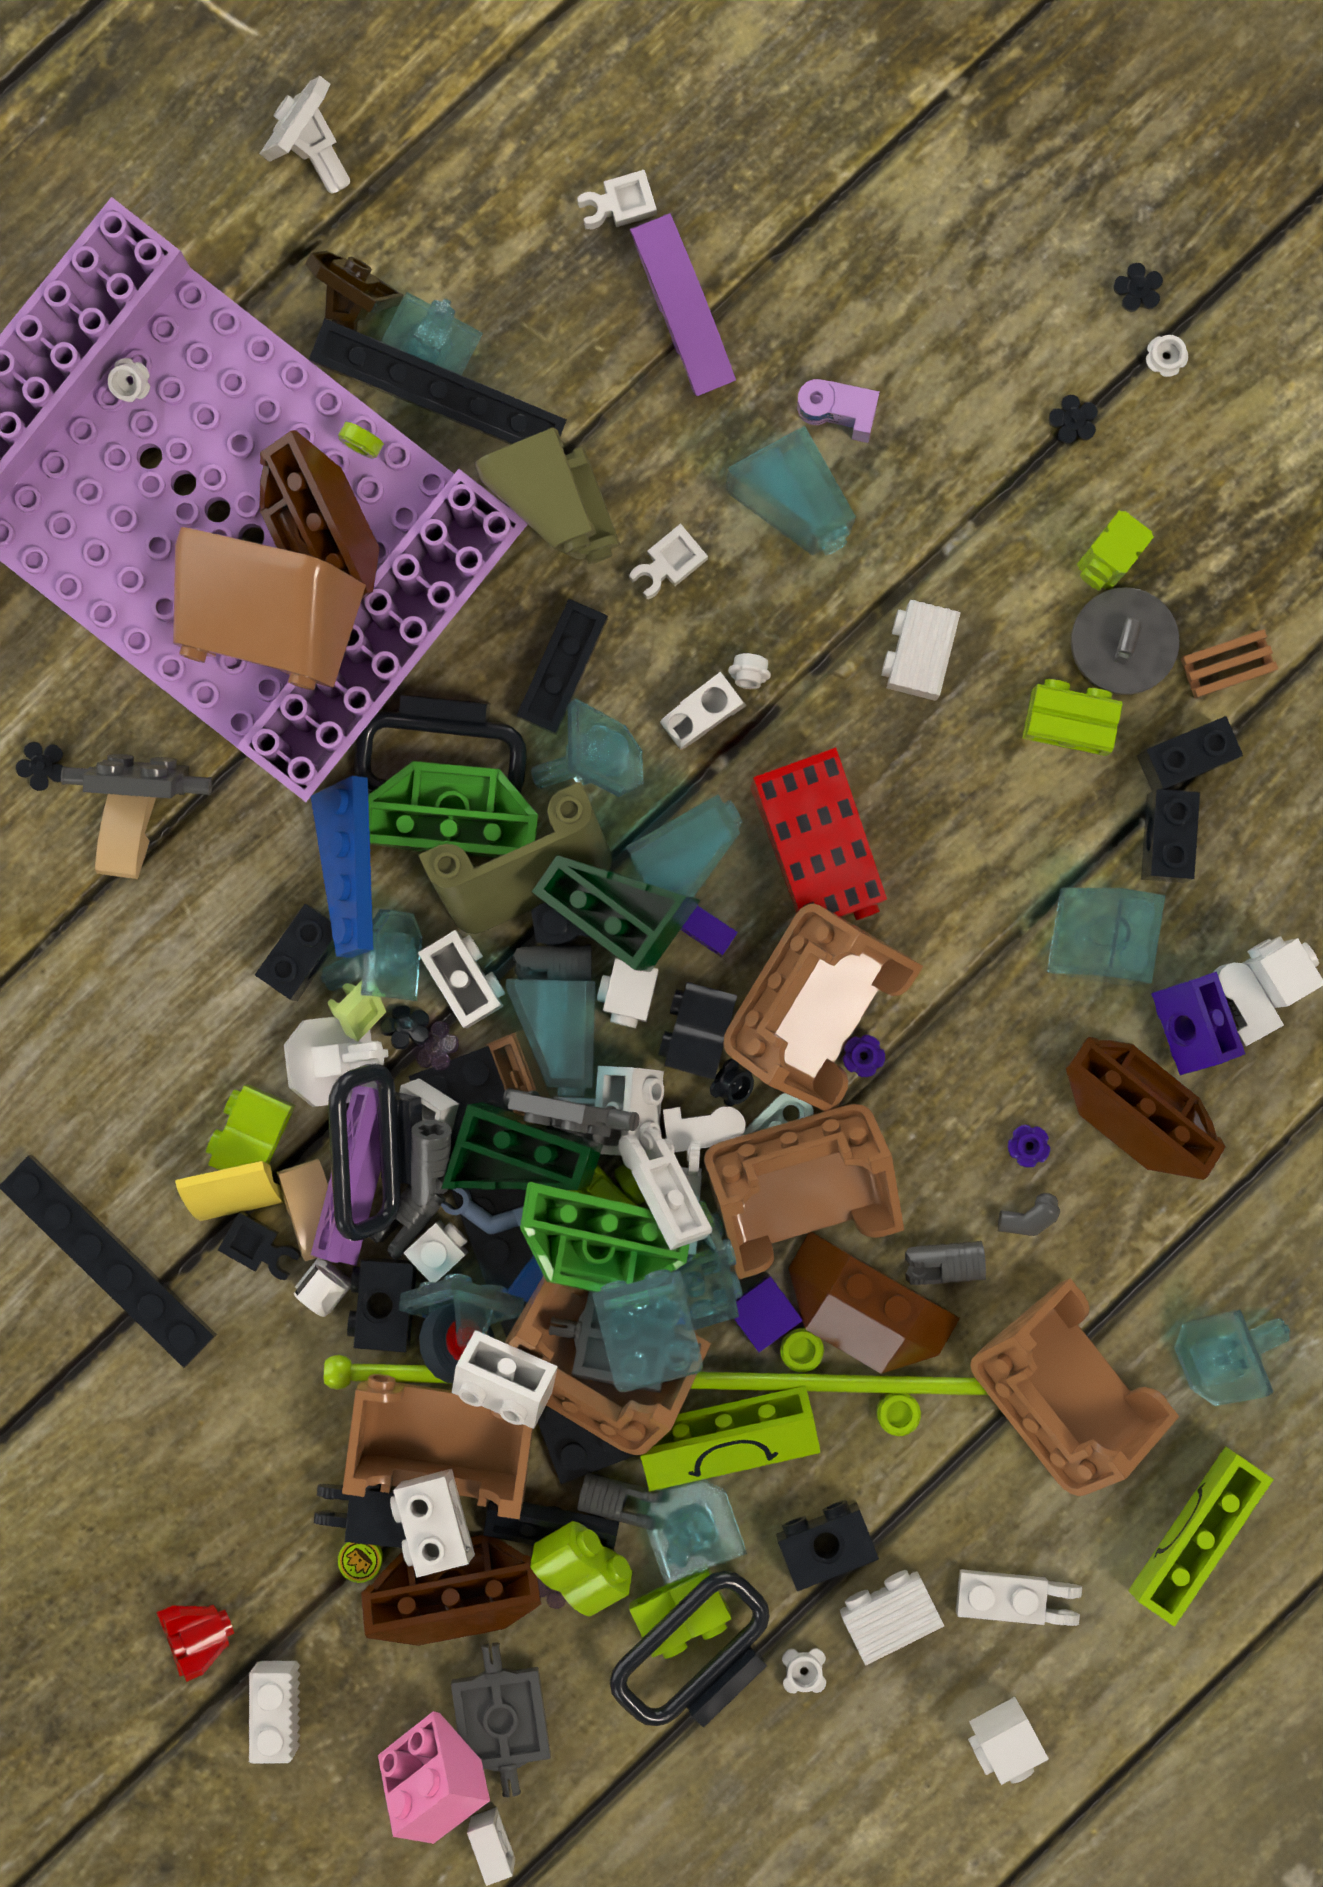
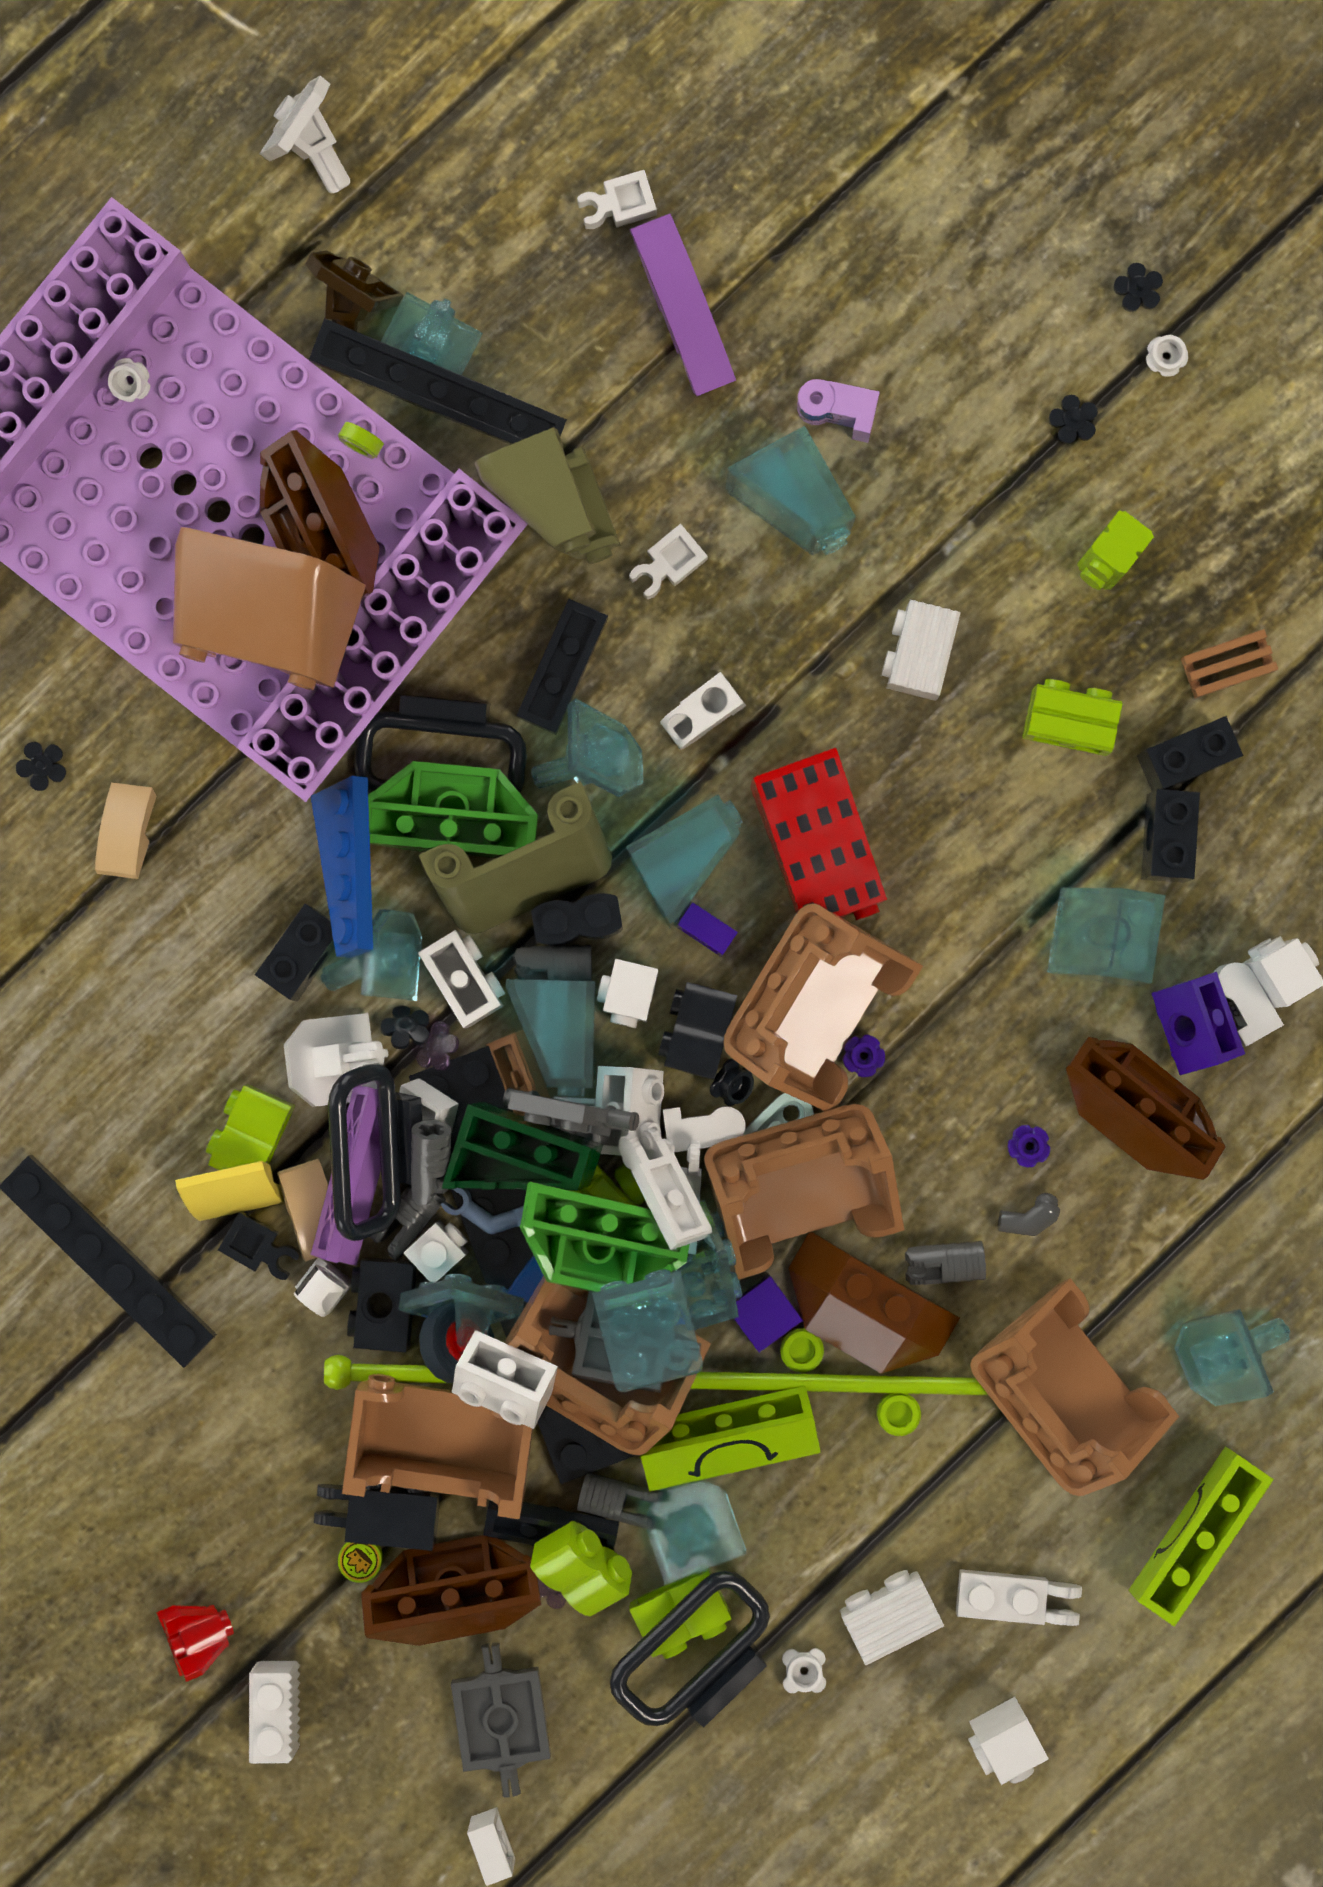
dark grey plate [61,754,212,799] -> none
yellowish green tile [327,979,386,1042] -> none
bright pink slope [378,1711,490,1844] -> none
white brick [390,1469,475,1577] -> none
dark green wedge [532,855,701,972] -> none
white plate [728,653,771,689] -> none
black brick [776,1500,879,1592] -> none
flat silver shield [1071,587,1179,695] -> none

